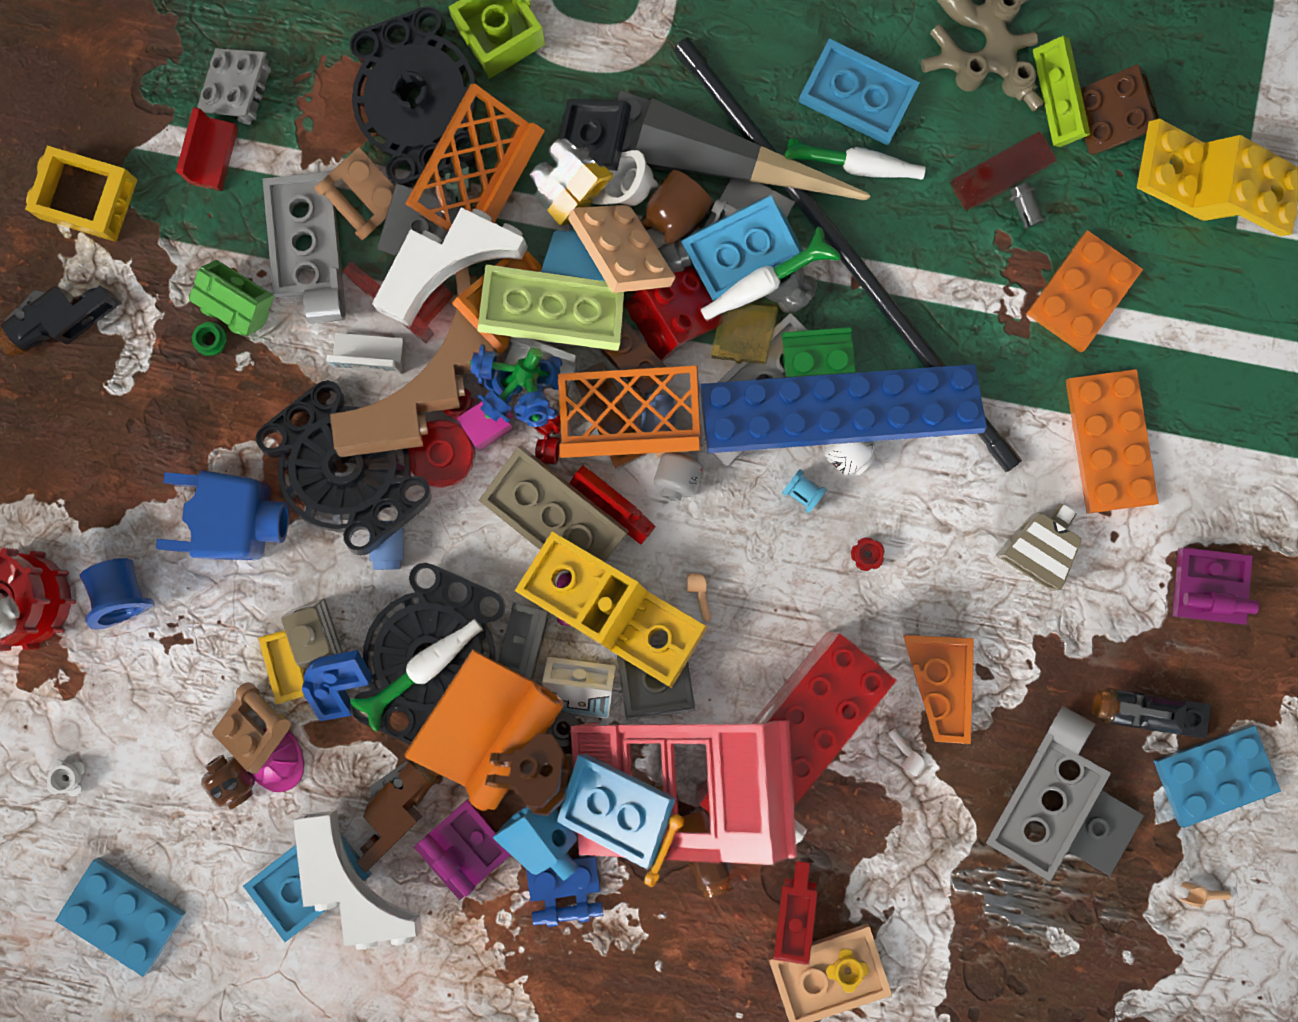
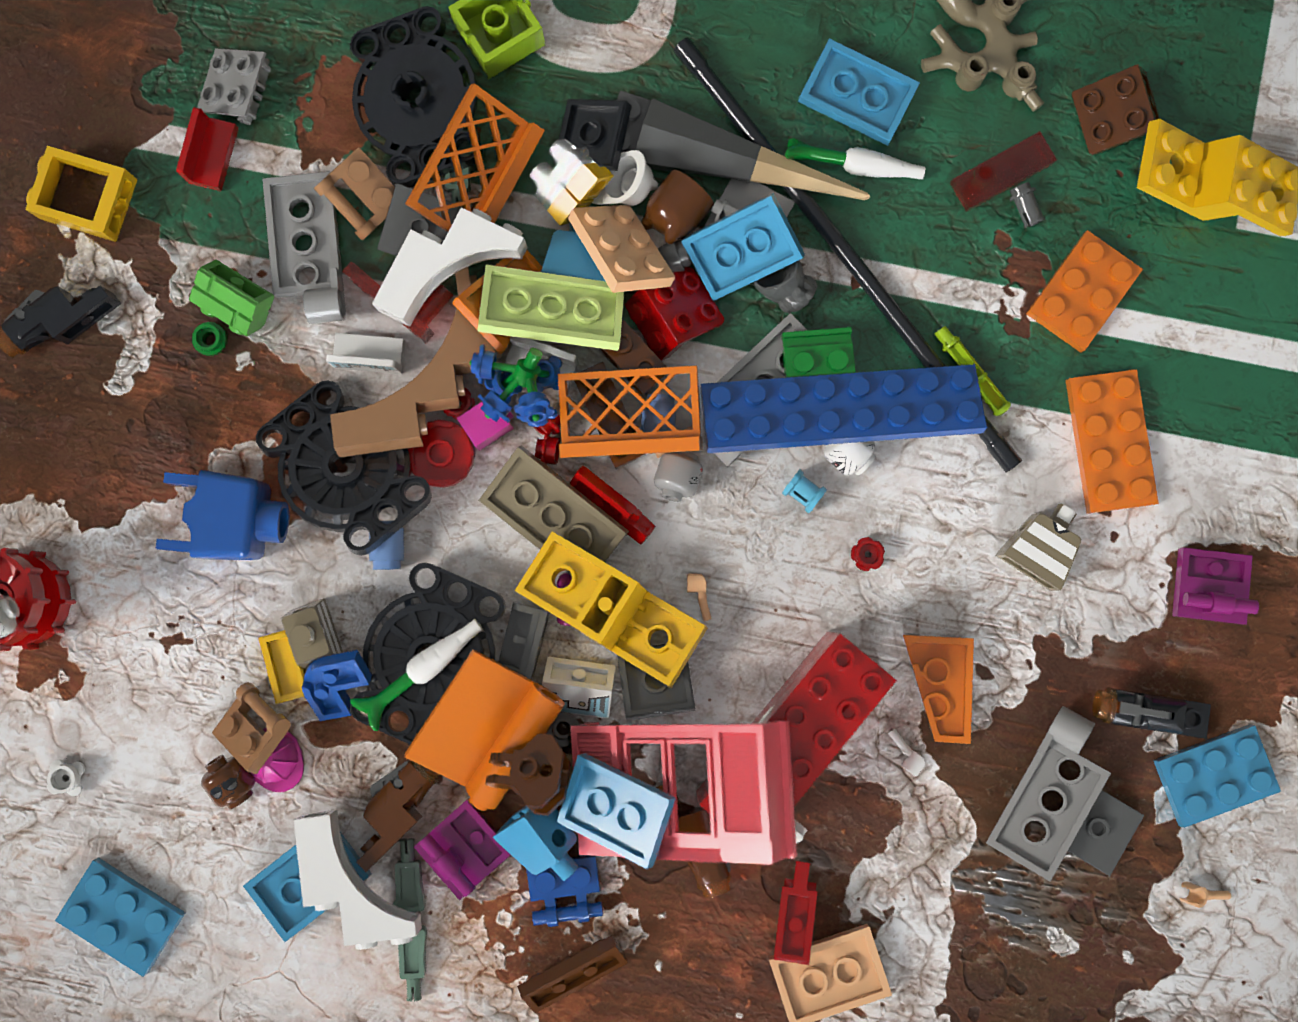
blue piece [80,558,155,630] -> none
light orange hinge [644,814,684,887] -> none
white piece [701,227,841,321] -> none
clear yellow piece [711,302,778,364] -> none
yellow plate [826,948,869,993] -> none
lime plate [1033,36,1090,147] -> none
none -> sand green piece [392,838,427,1002]
none -> reddish brown plate [518,935,628,1013]
none -> lime piece [935,326,1011,416]

